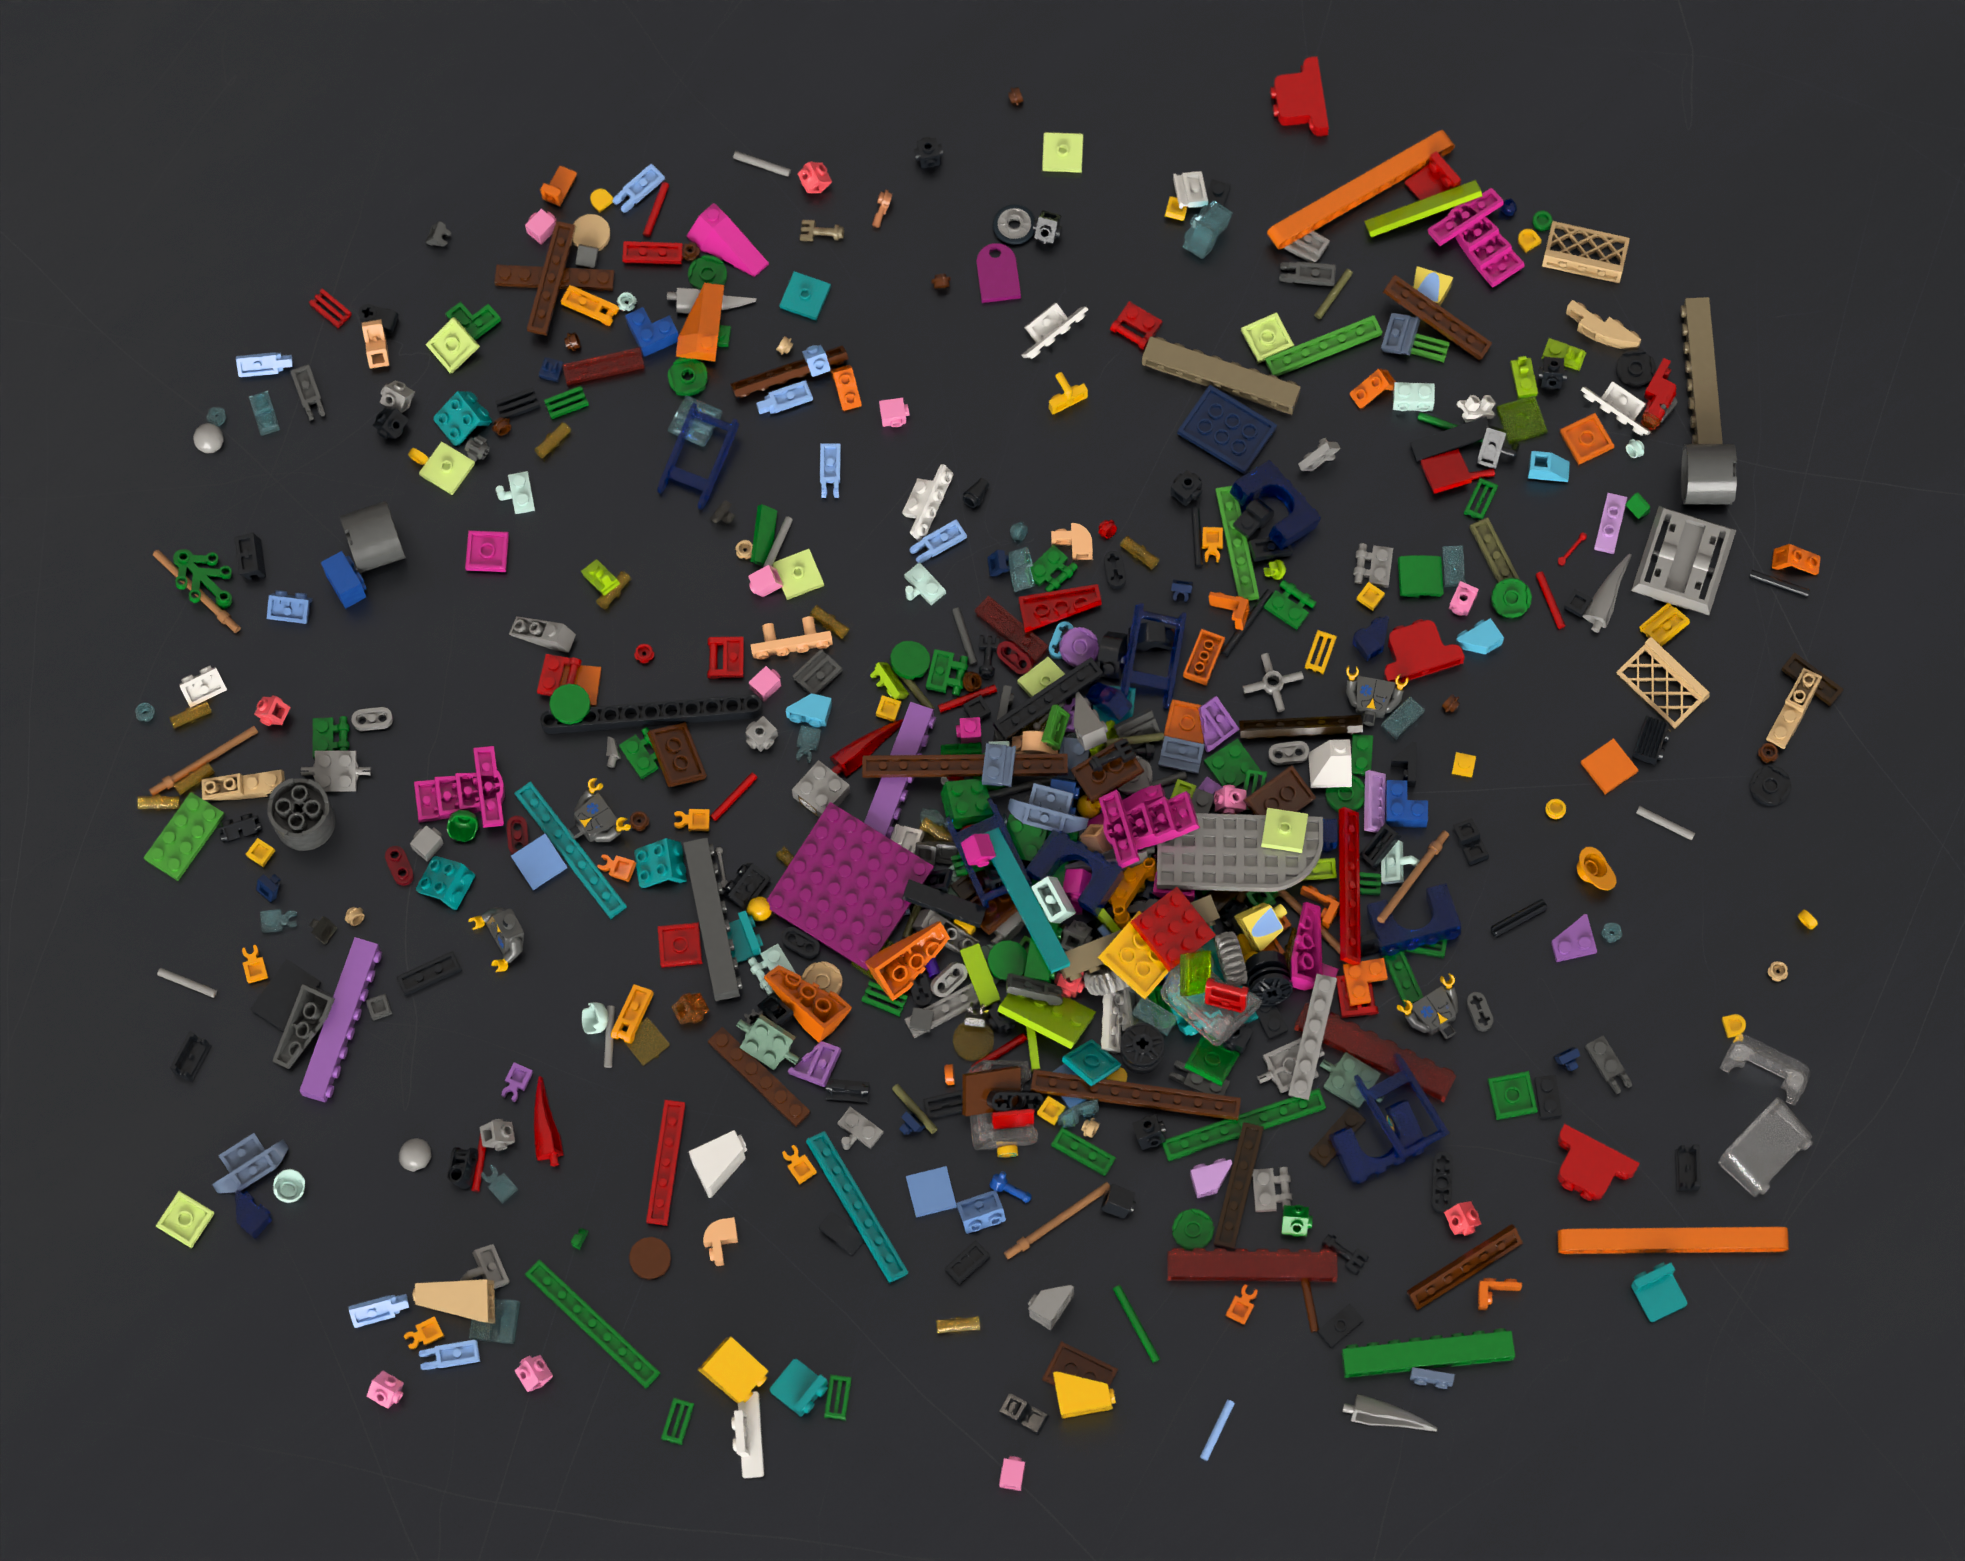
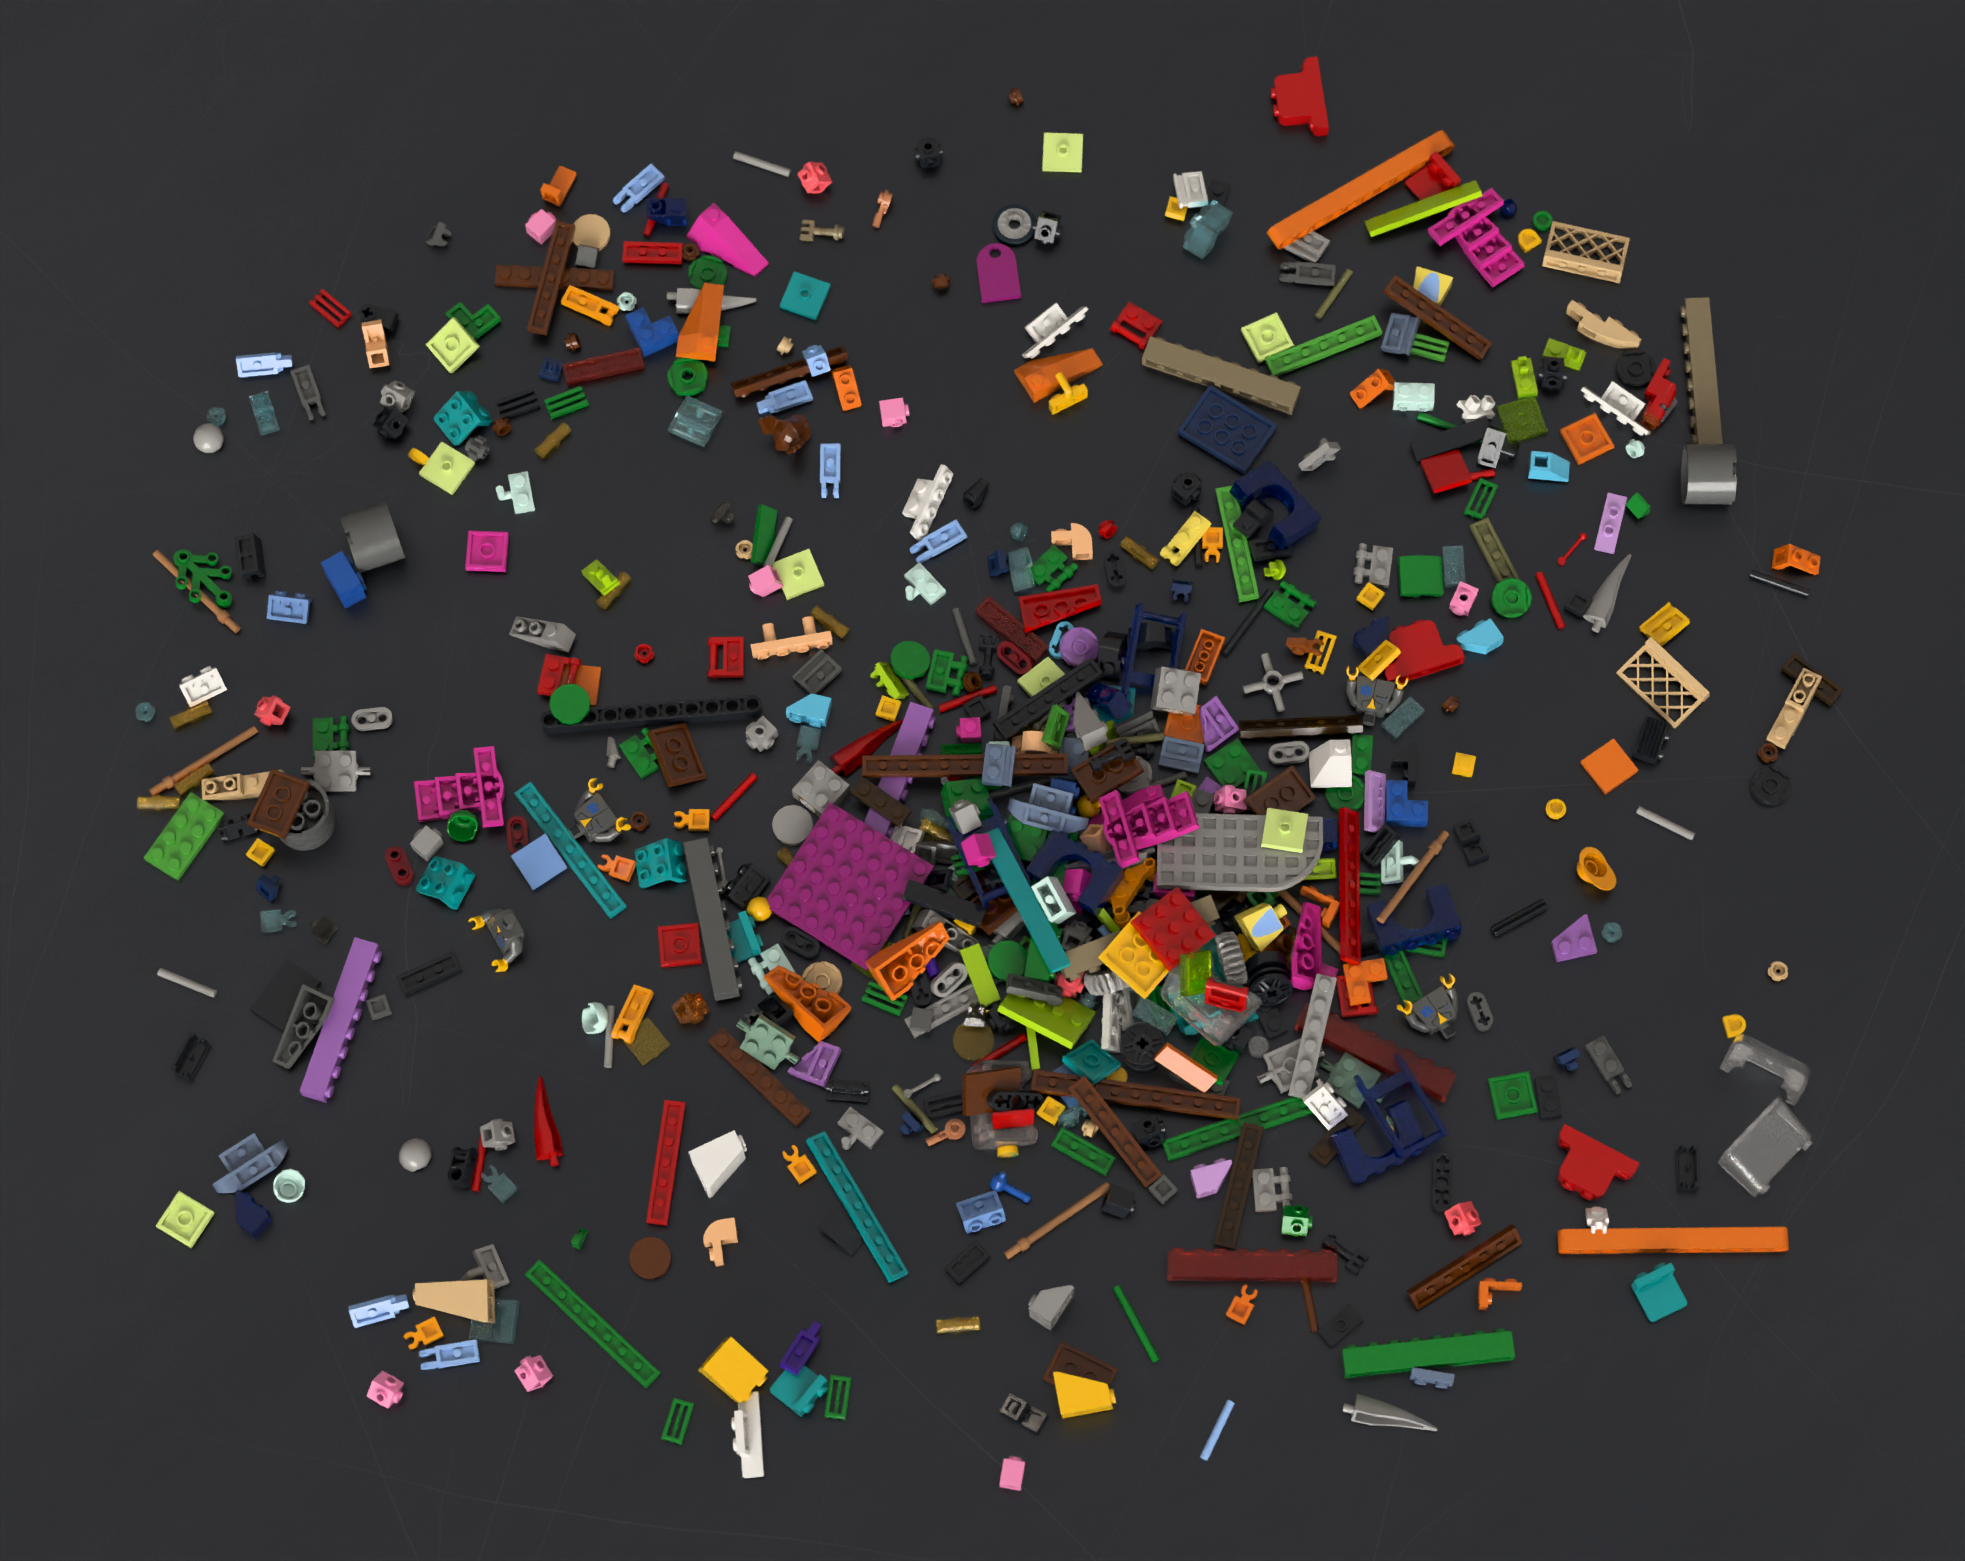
light orange plate [242,945,268,984] -> none
tan plate [345,907,365,926] -> none
medium lavender plate [502,1062,533,1102] -> none
yellow tile [590,189,613,213] -> none
clear blue piece [657,403,739,510] -> none
bright pink brick [749,666,781,702] -> none
medium blue tile [906,1166,957,1218] -> none
orange tile [944,1064,955,1085] -> none
green tile [1172,1208,1214,1251] -> none
orange bracket [1209,592,1250,630] -> none
light grey piece [1631,506,1736,615] -> none
yellow tile [1798,909,1818,929] -> none
none -> reddish brown tile [247,769,310,840]
none -> clear blue slope [646,198,687,226]
none -> reddish brown helmet [757,414,811,455]
none -> light grey tile [772,805,813,846]
none -> dark purple hinge [779,1320,822,1376]
none -> dark brown plate [850,776,912,829]
none -> light grey hinge [903,1073,941,1098]
none -> nougat plate [925,1119,966,1146]
none -> light grey brick [949,799,982,834]
none -> orange wedge [1014,348,1103,403]
none -> reddish brown plate [1068,1075,1162,1187]
none -> clear light blue plate [1078,992,1098,1010]
none -> dark grey plate [1148,1174,1178,1205]
none -> light grey brick [1150,666,1201,716]
none -> tile [1154,1042,1217,1093]
none -> light yellow plate [1160,511,1211,566]
none -> clear tile [1248,1036,1269,1058]
none -> reddish brown plate [1273,932,1291,952]
none -> dark orange plate [1286,638,1324,656]
none -> white bracket [1302,1079,1348,1130]
none -> yellow plate [1358,640,1401,681]
none -> white plate [1585,1207,1609,1233]

